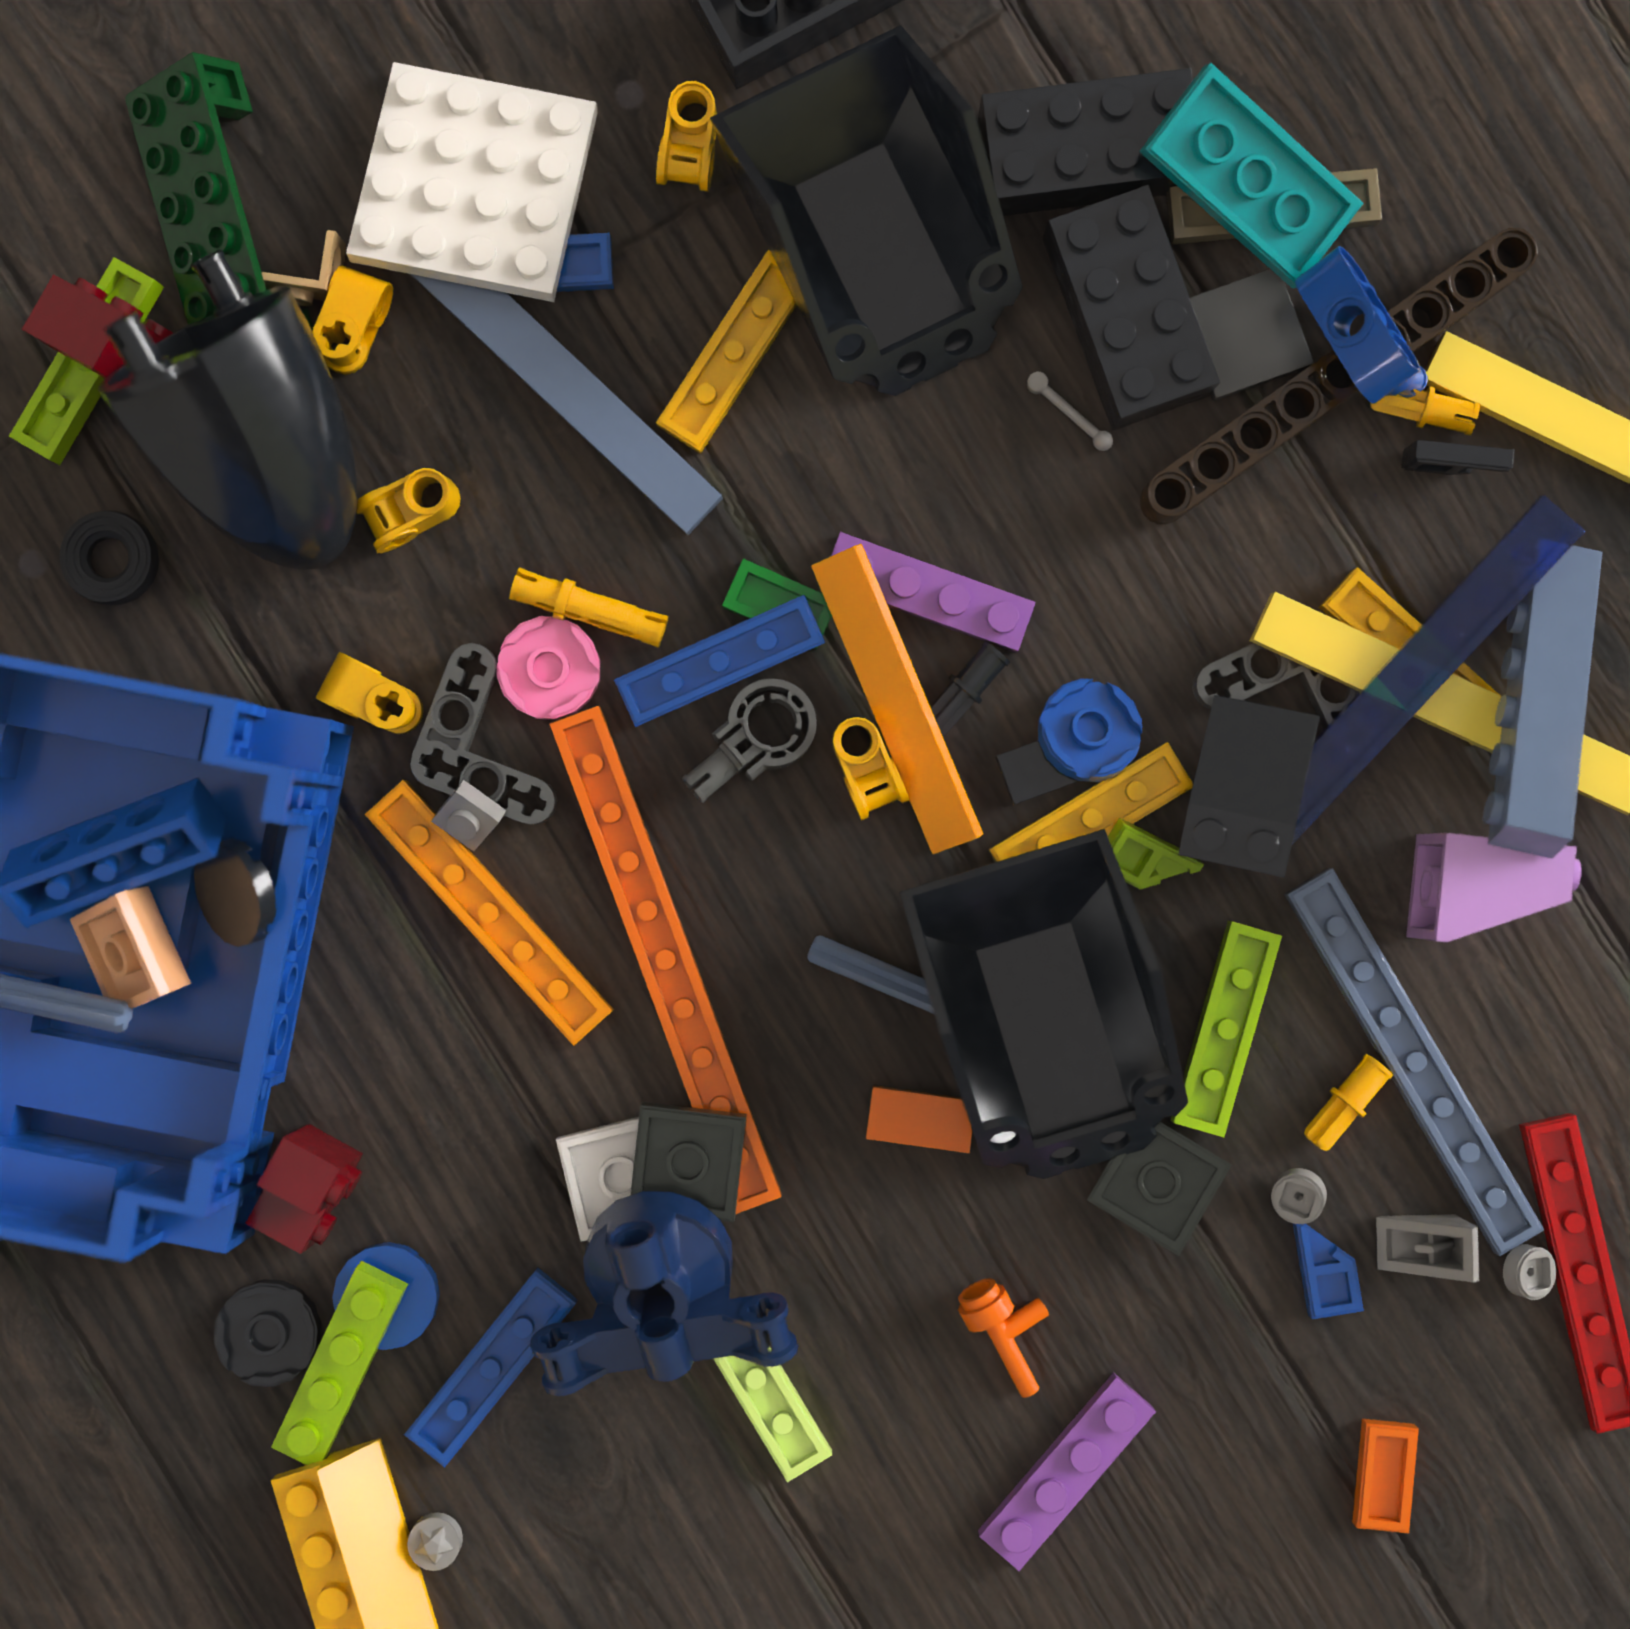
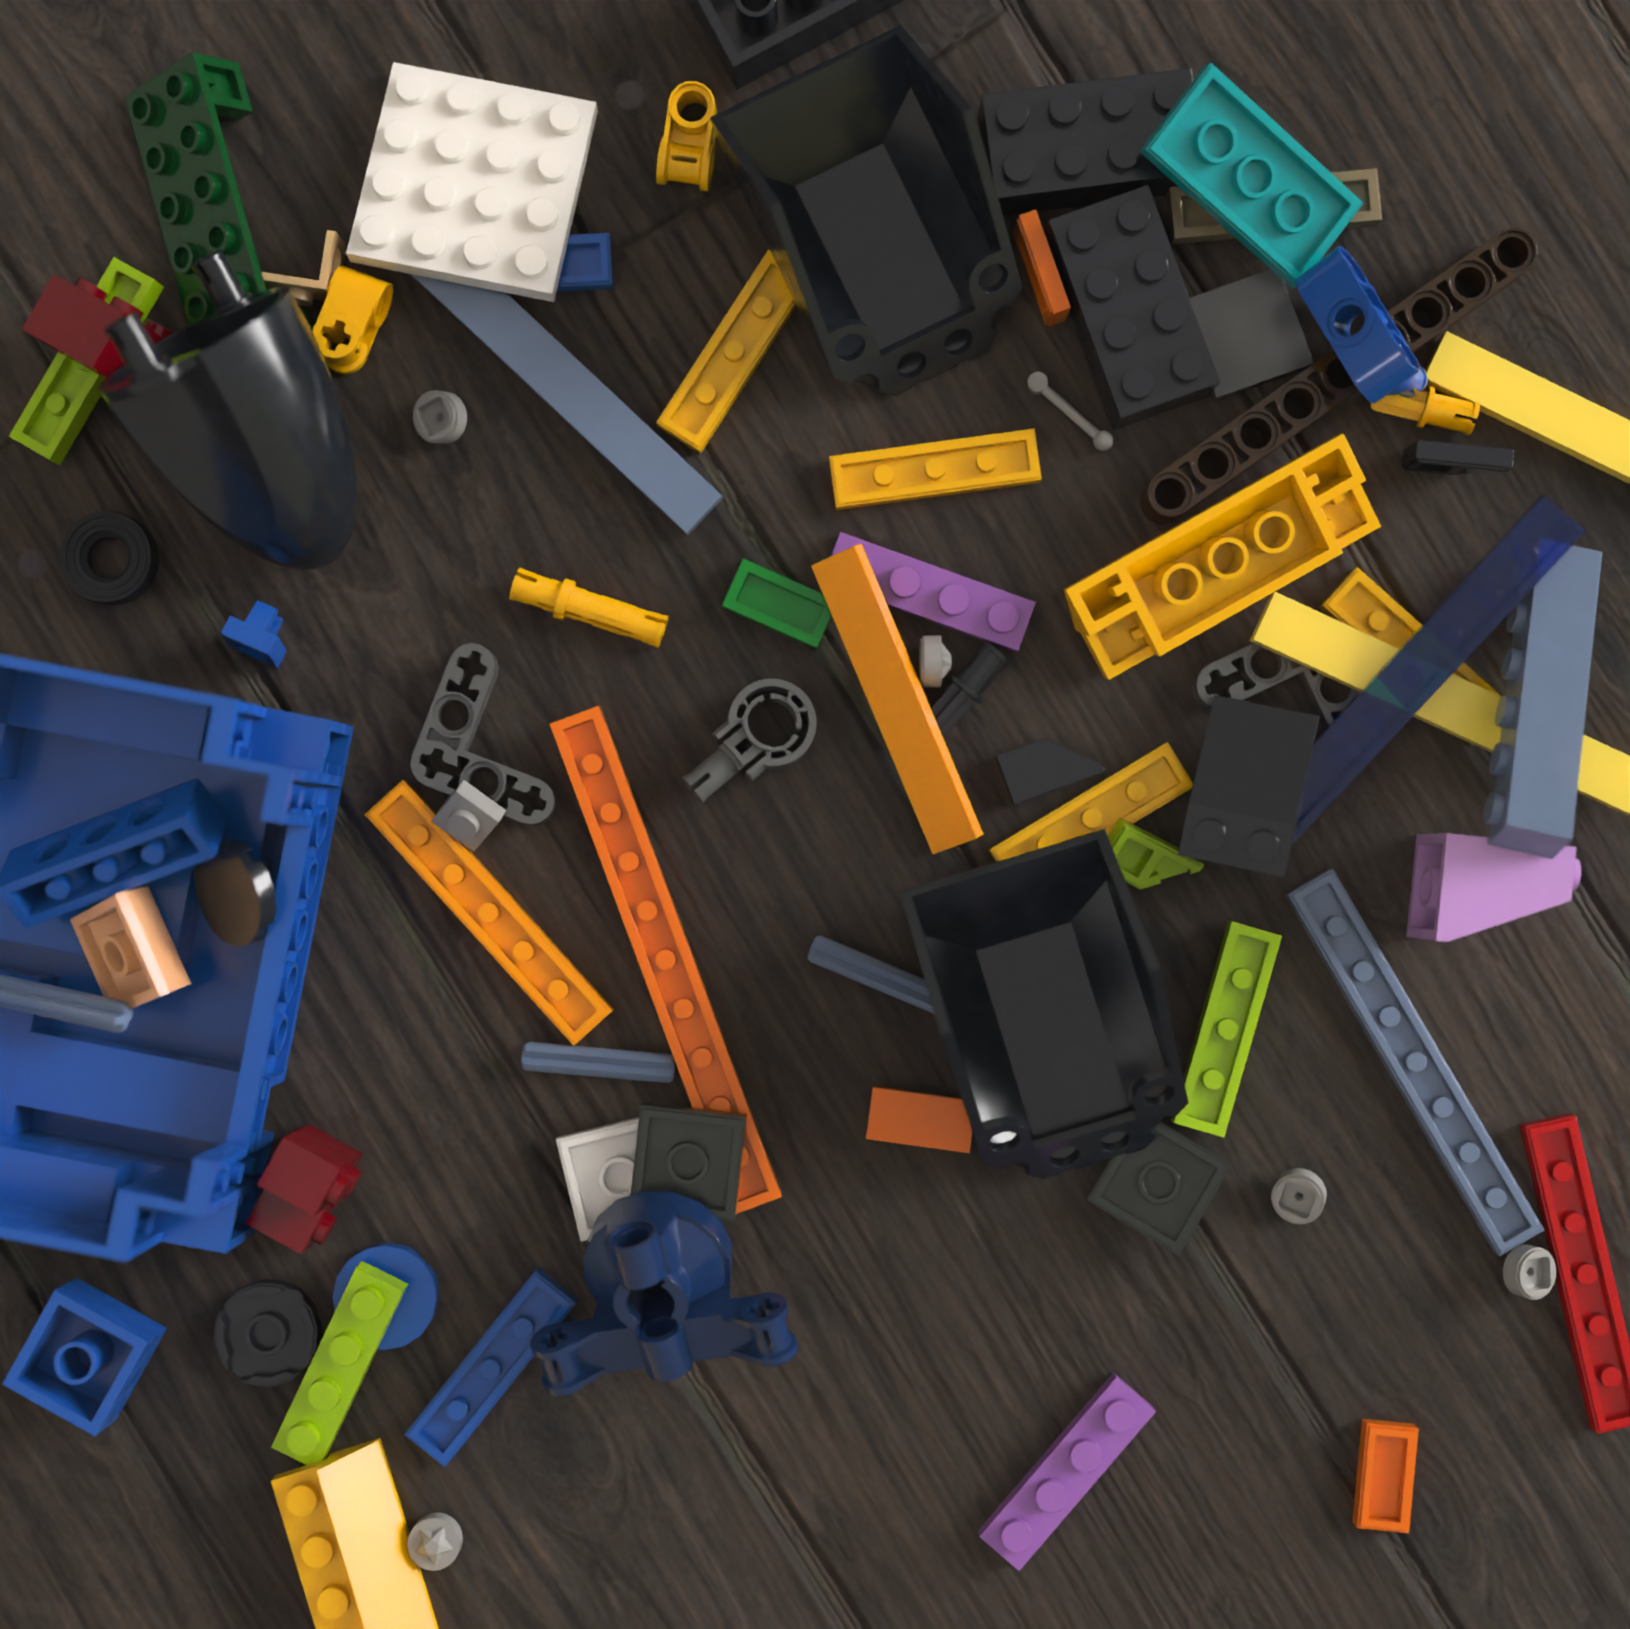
yellow piece [315,652,423,734] -> none
yellow piece [356,468,461,553] -> none
bright pink tile [496,616,601,720] -> none
blue tile [614,595,826,727] -> none
yellowish green tile [714,1346,832,1482] -> none
yellow piece [832,717,909,821] -> none
orange piece [958,1278,1049,1398] -> none
blue tile [1038,678,1142,782] -> none
blue tile [1293,1223,1364,1320] -> none
yellow axle [1304,1054,1393,1151] -> none
light grey slope [1376,1214,1479,1283] -> none
none -> blue brick [2,1278,167,1437]
none -> blue tile [221,600,287,669]
none -> light grey tile [413,390,467,444]
none -> sand blue axle [521,1042,676,1083]
none -> yellow tile [829,428,1042,510]
none -> light grey tile [919,635,952,688]
none -> orange tile [1013,209,1071,327]
none -> yellow slope [1064,433,1381,680]

